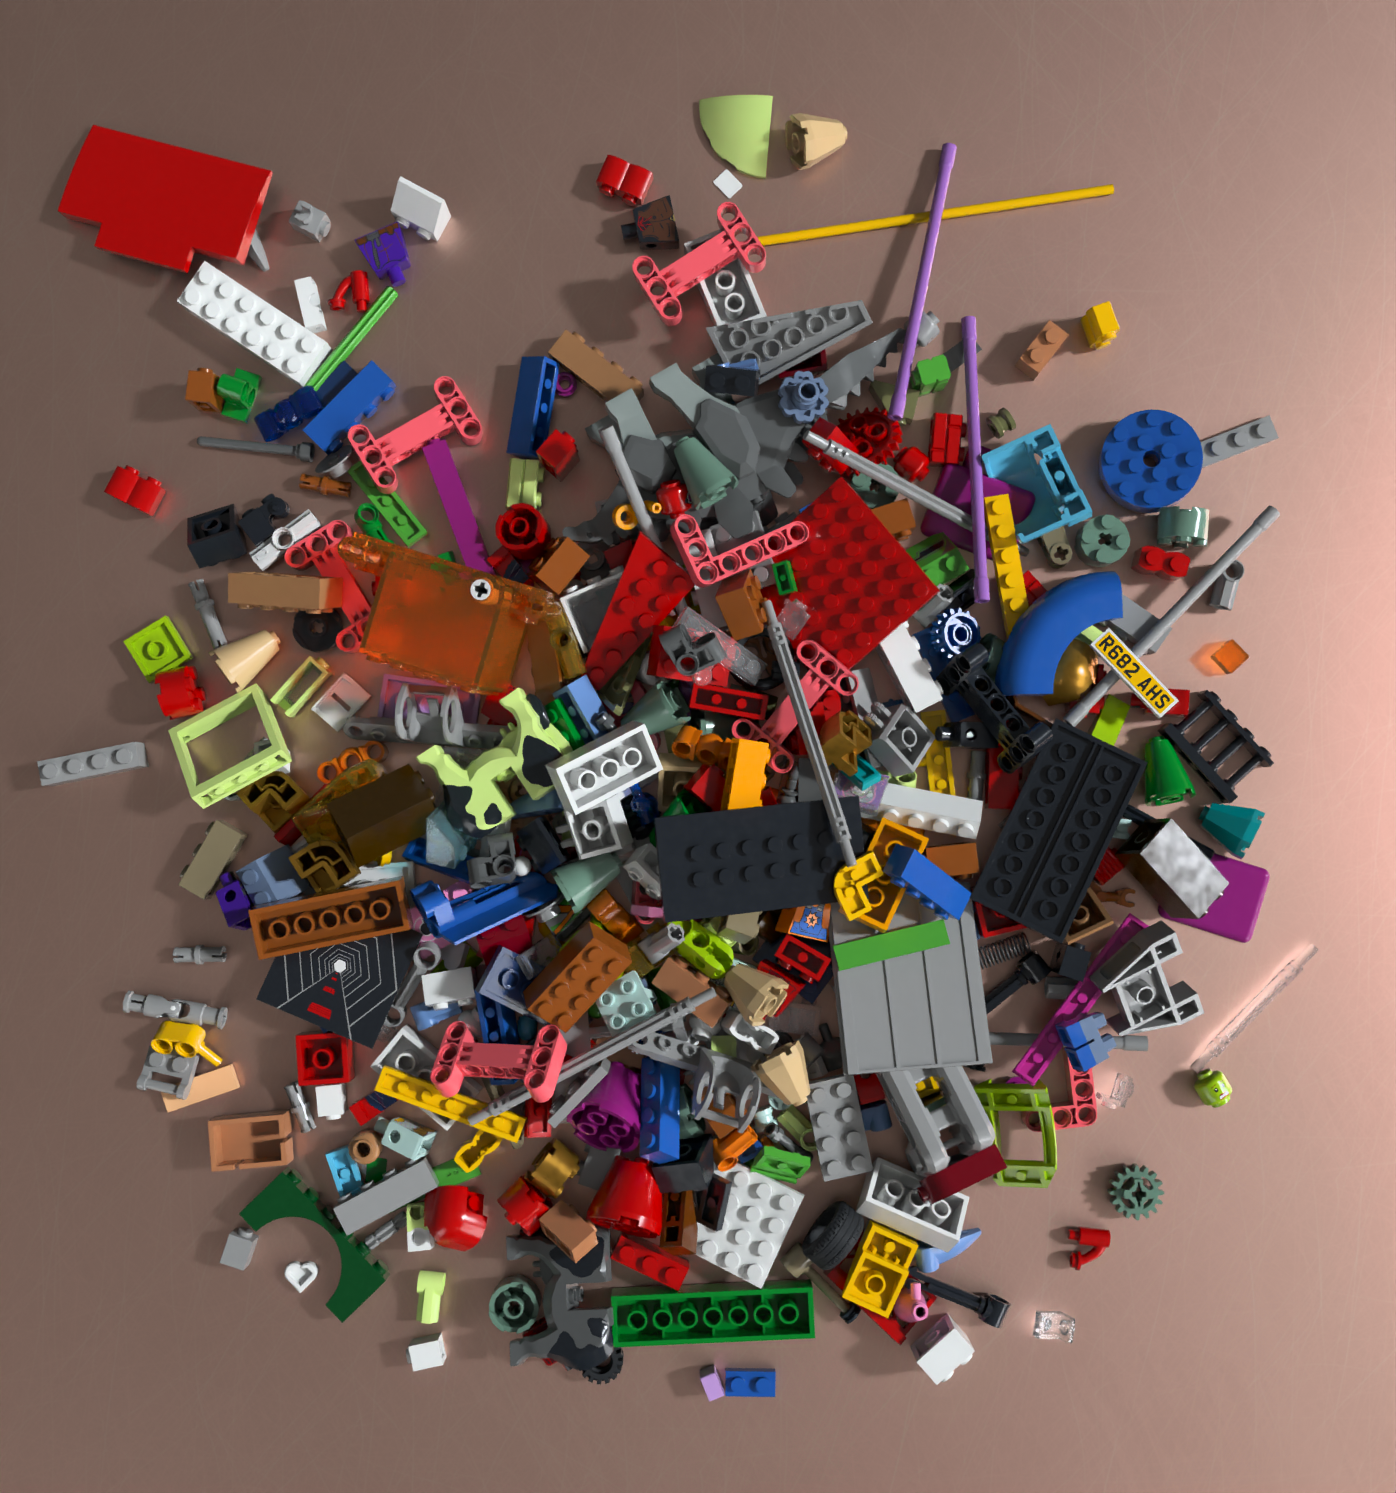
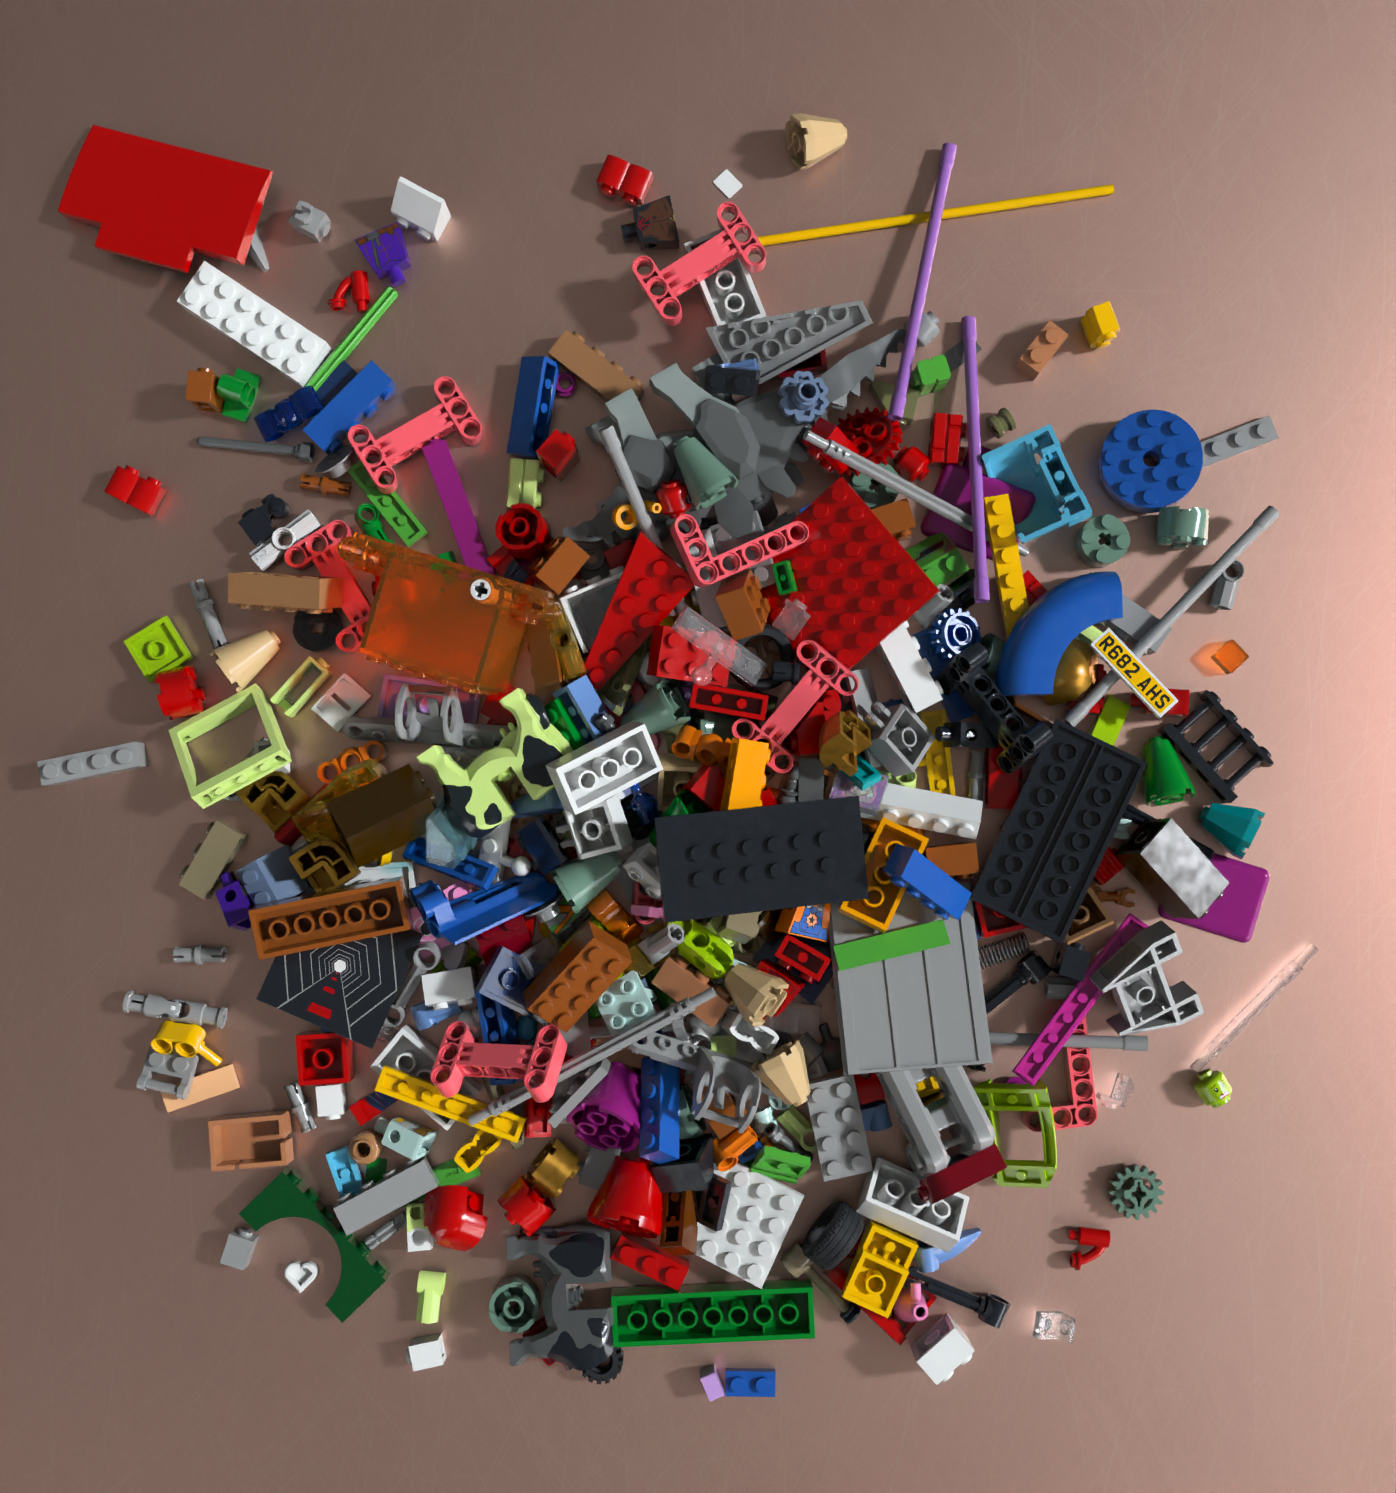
black slope [187,504,247,569] -> none
white piece [294,276,327,333] -> none
dark grey piece [467,832,517,889] -> none
nougat brick [539,1199,598,1264] -> none
dark grey piece [658,623,727,676] -> none
yellowish green brick [699,95,773,179] -> none
light grey axle [762,600,857,868] -> none
yellow plate [834,851,884,921] -> none
dark tan piece [1037,526,1072,569] -> none
hips [1055,1012,1117,1072] -> none
red brick [1131,546,1190,581] -> none

